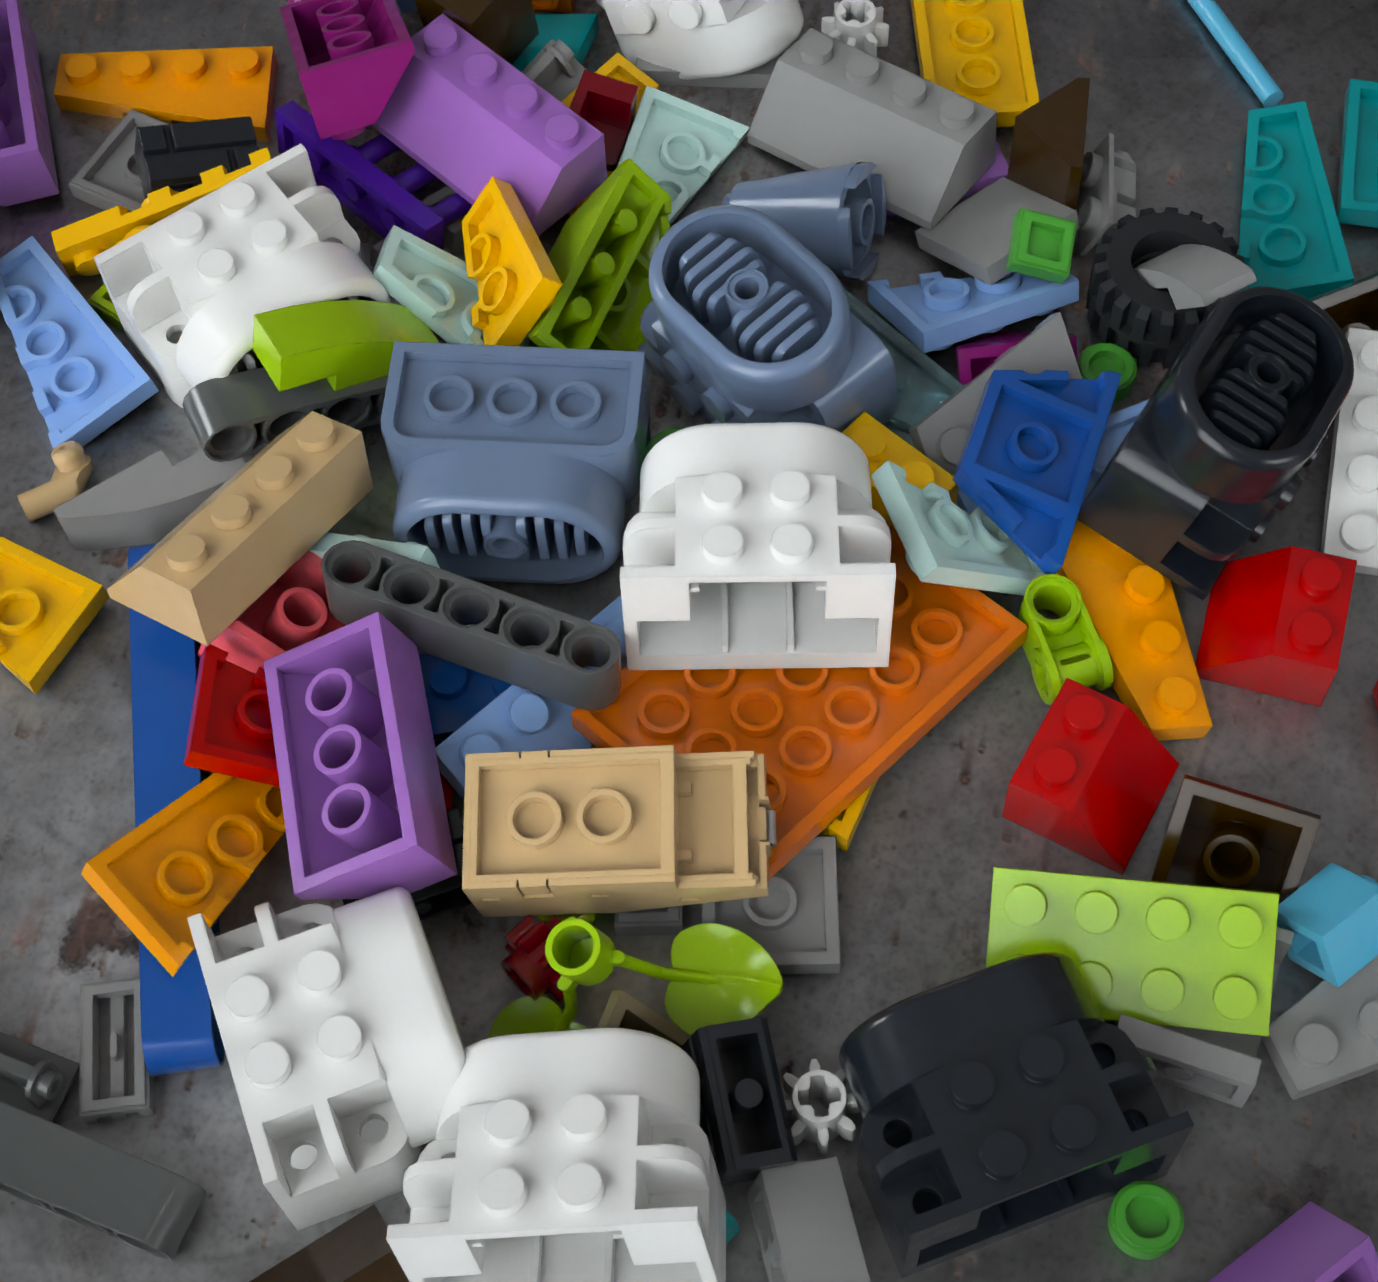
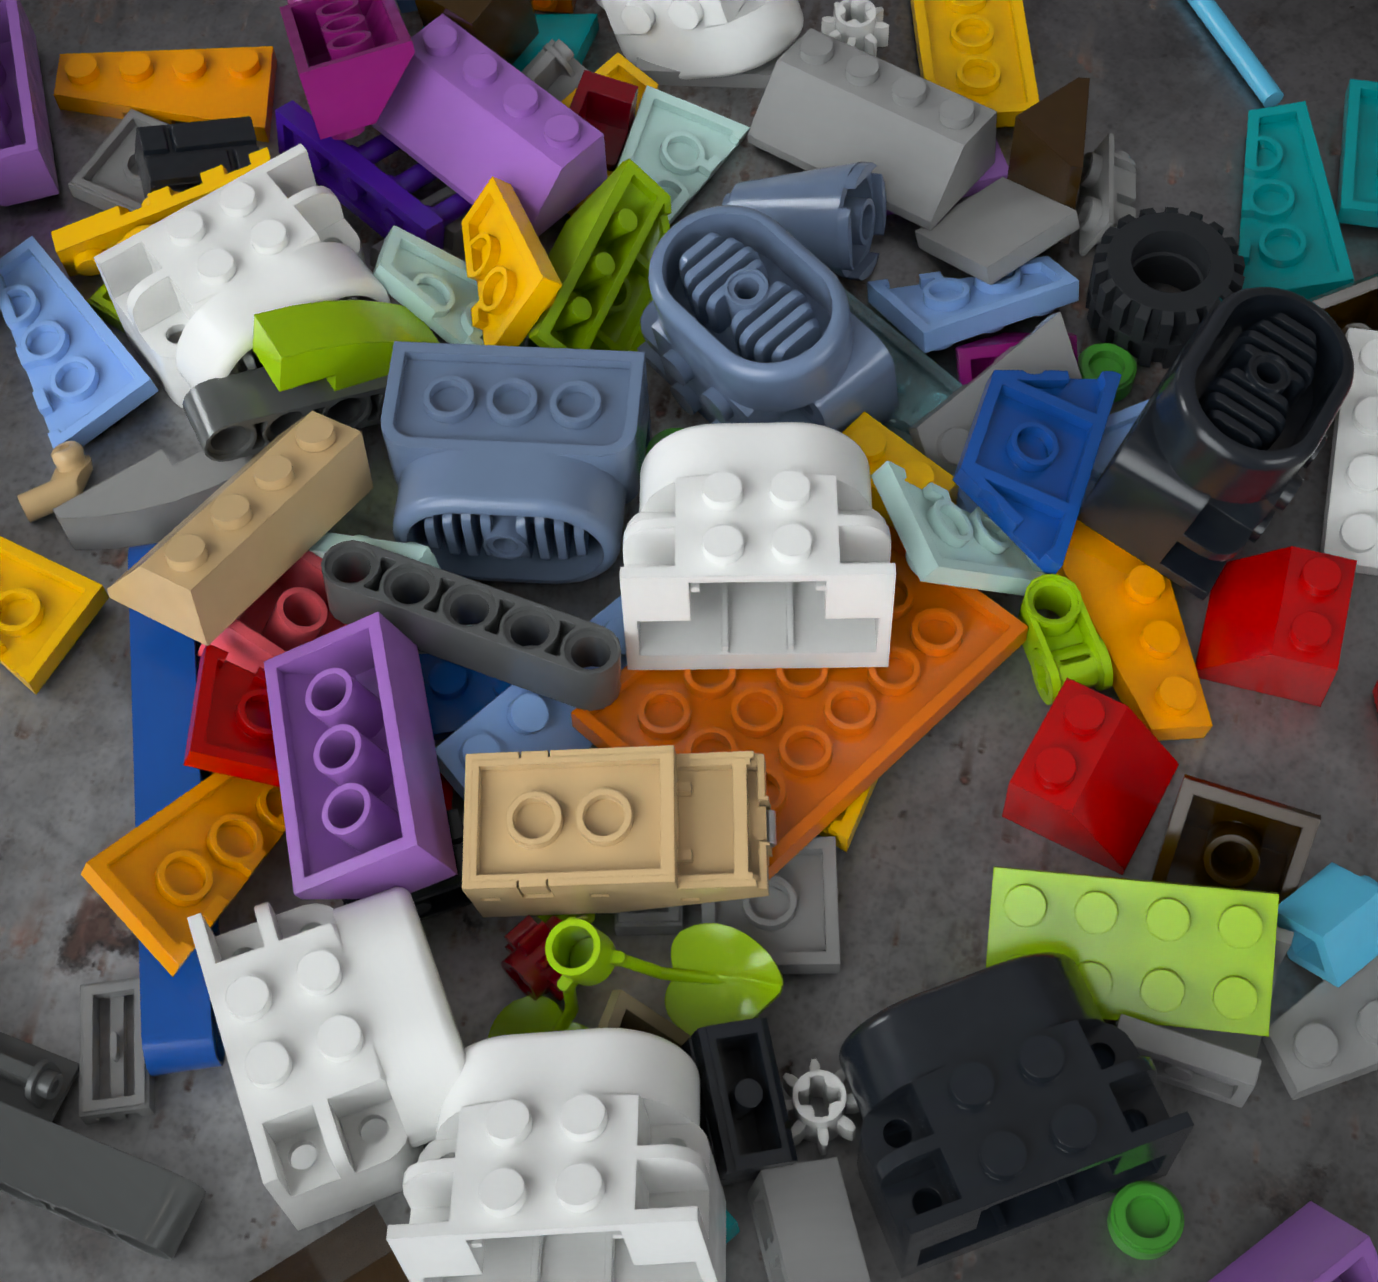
bright green tile [1006,208,1077,284] -> none
light grey slope [1133,244,1257,310] -> none

